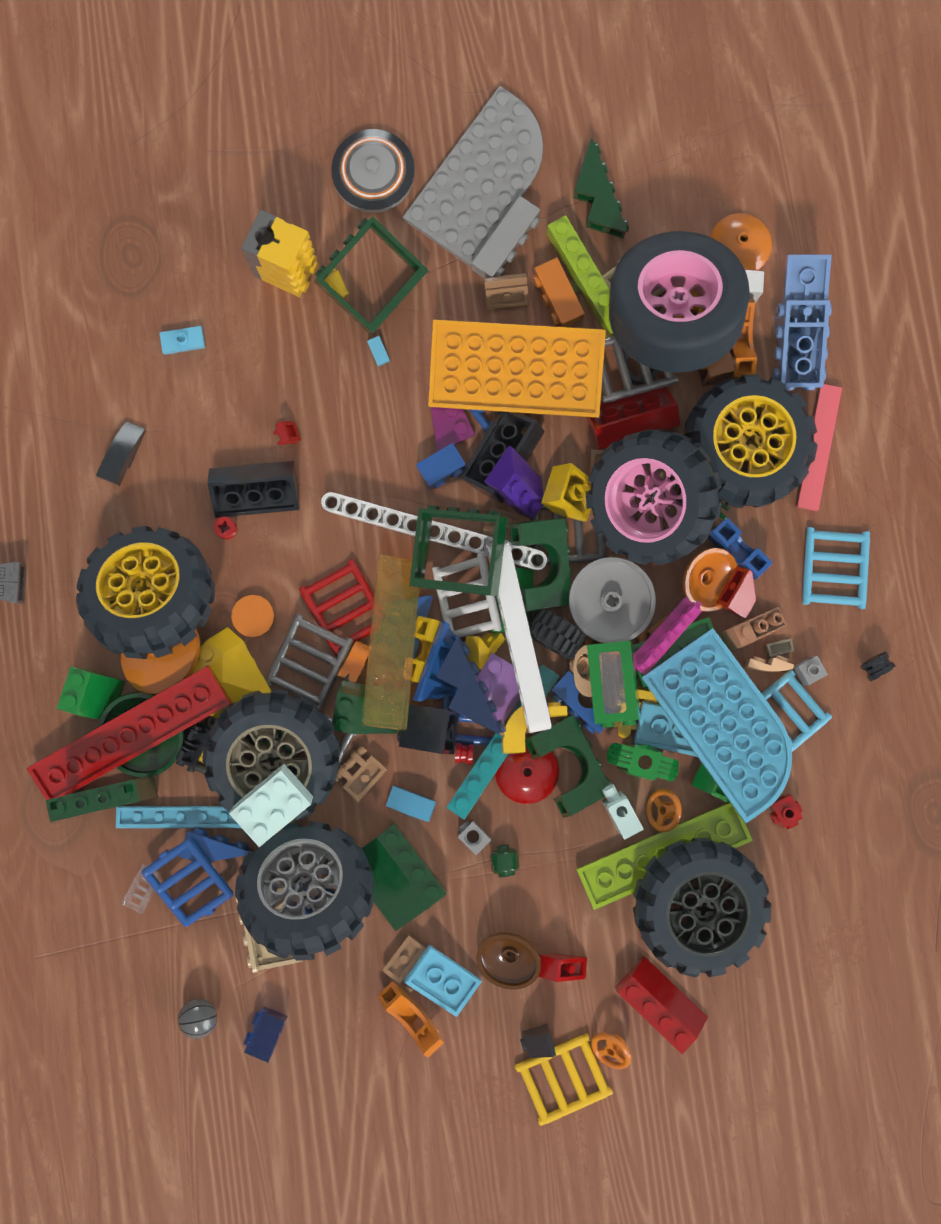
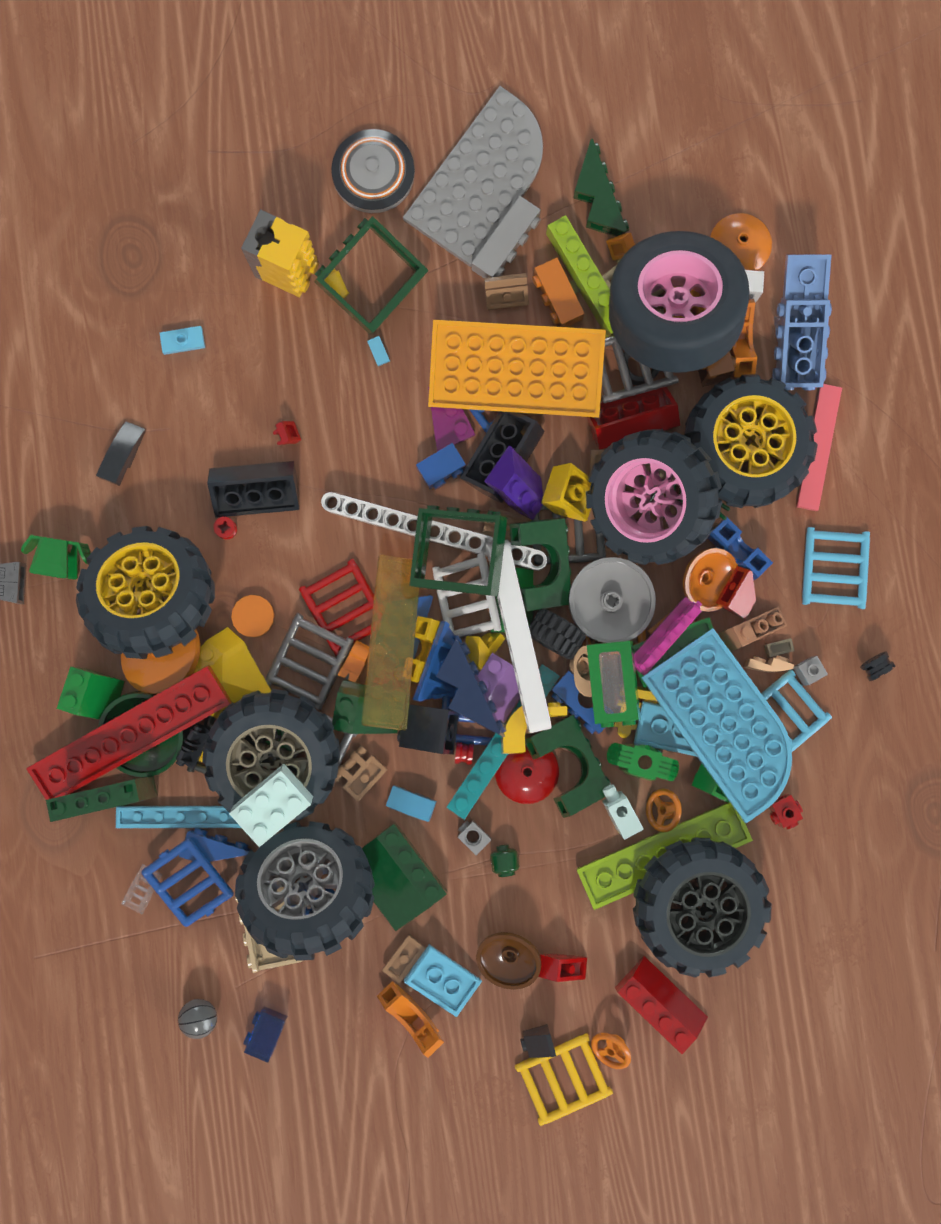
none -> green piece [21,535,91,580]
none -> orange slope [606,232,635,260]

